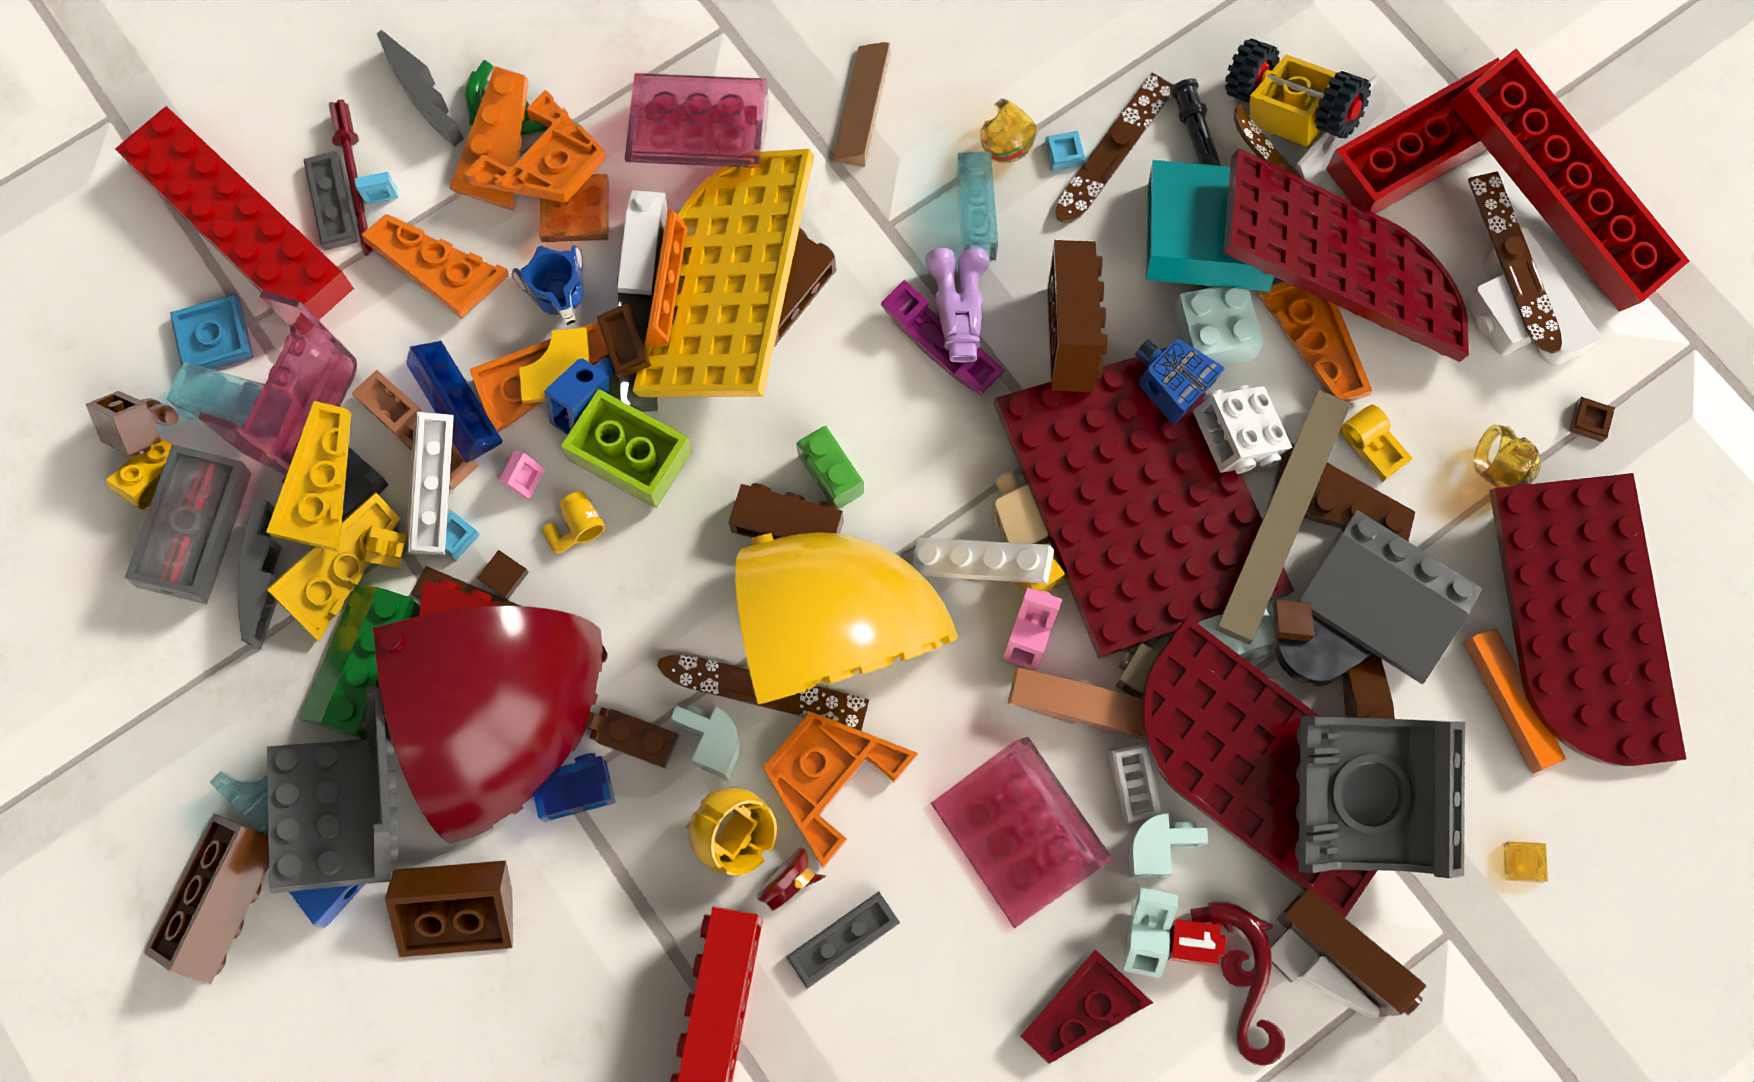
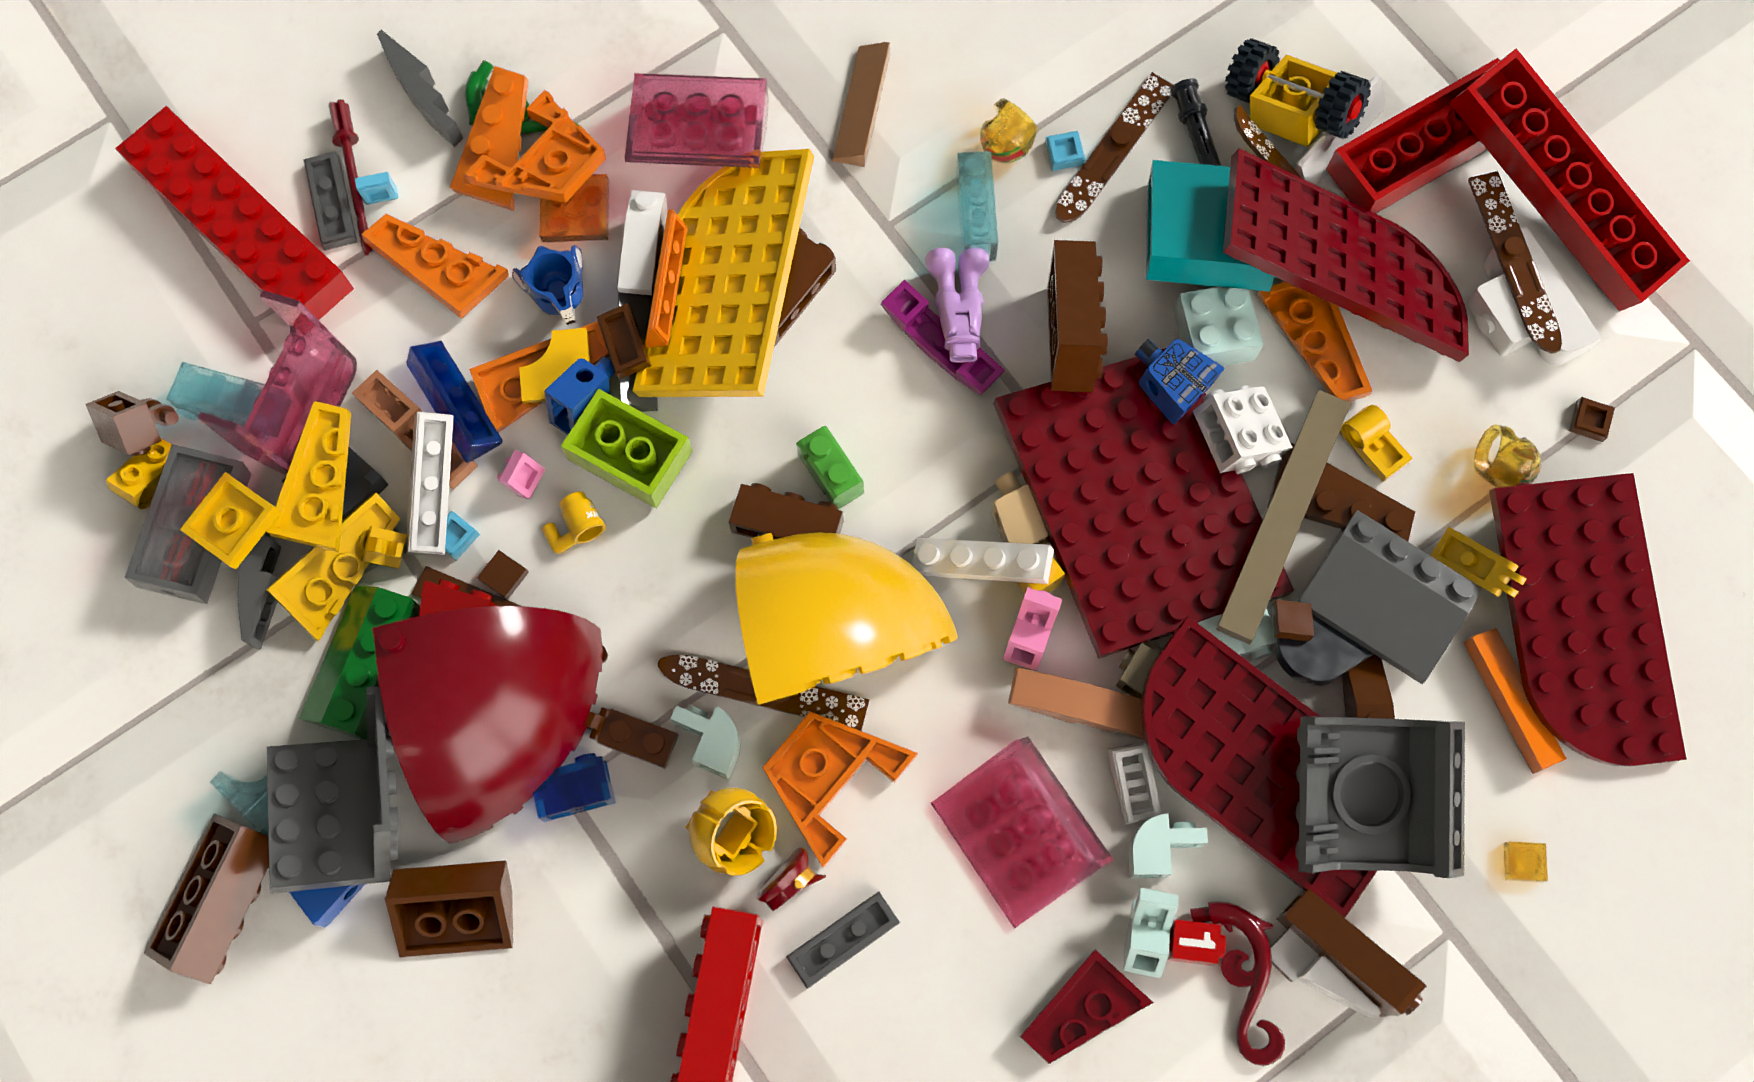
dark azure tile [170,294,254,377] -> none
none -> yellow plate [180,472,282,570]
none -> yellow hinge [1430,526,1527,598]

